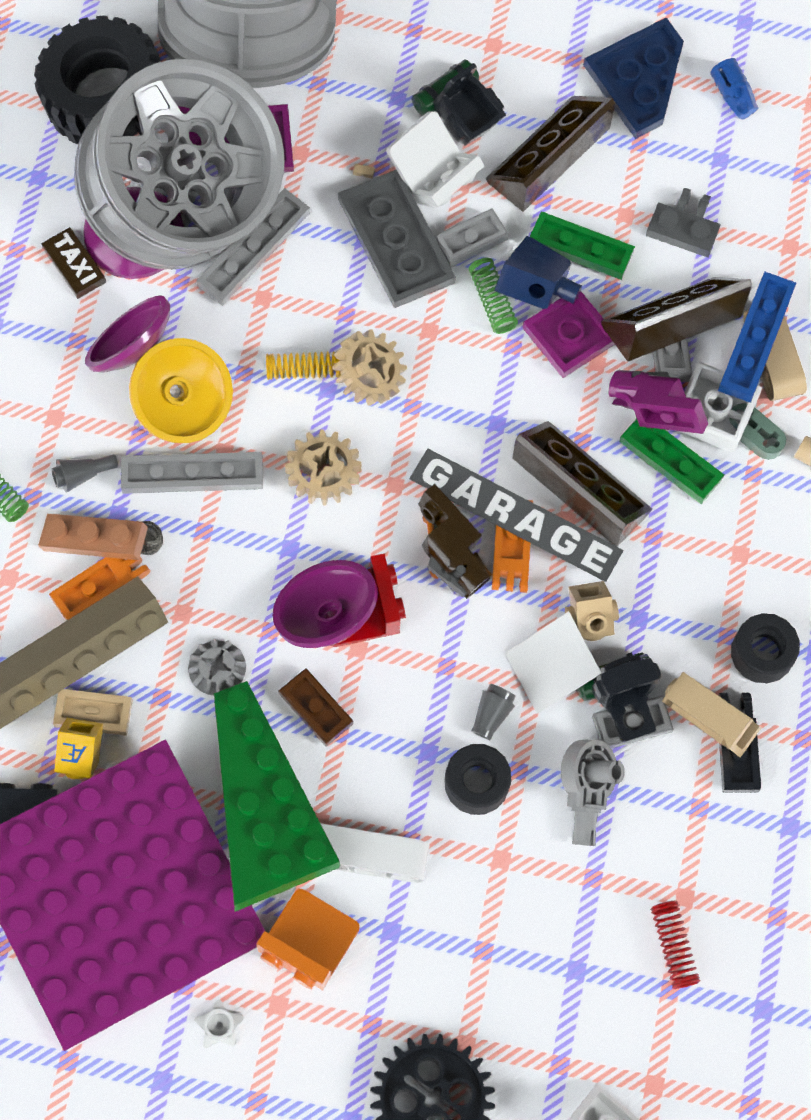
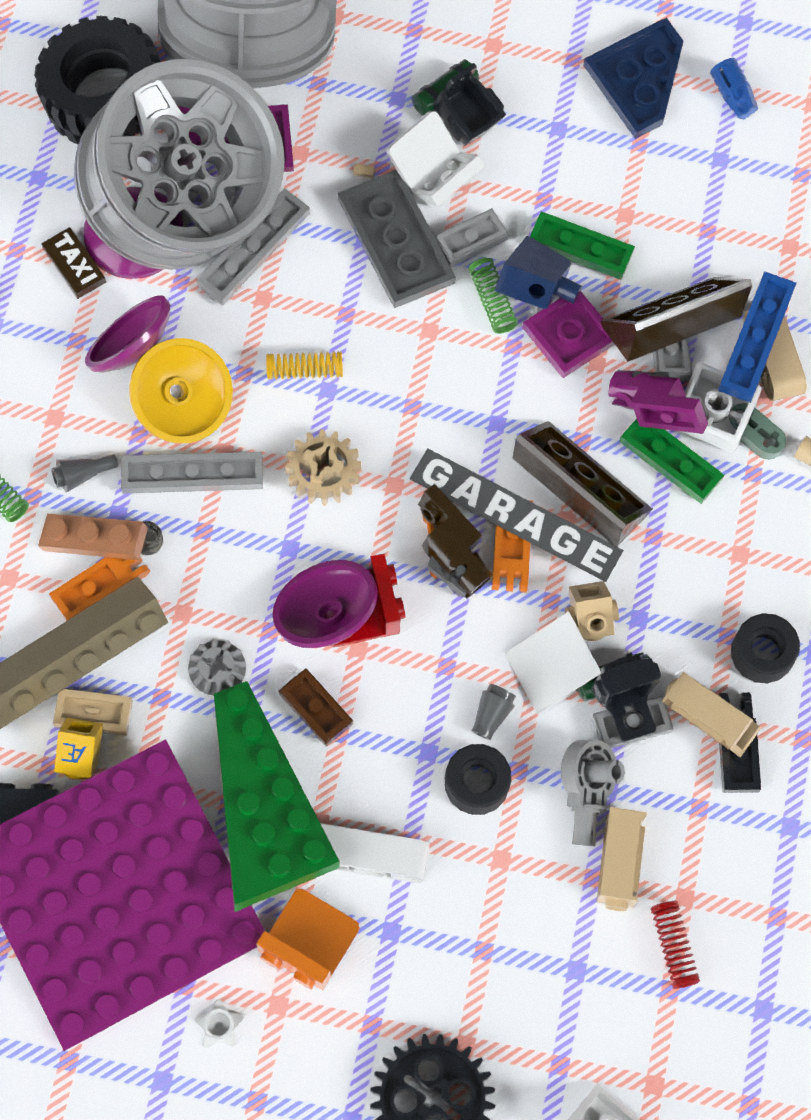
tan gear [332,329,407,406] -> none
dark brown slope [485,96,615,212] -> none
dark grey hinge [646,187,721,258] -> none
none -> tan window [596,807,648,912]

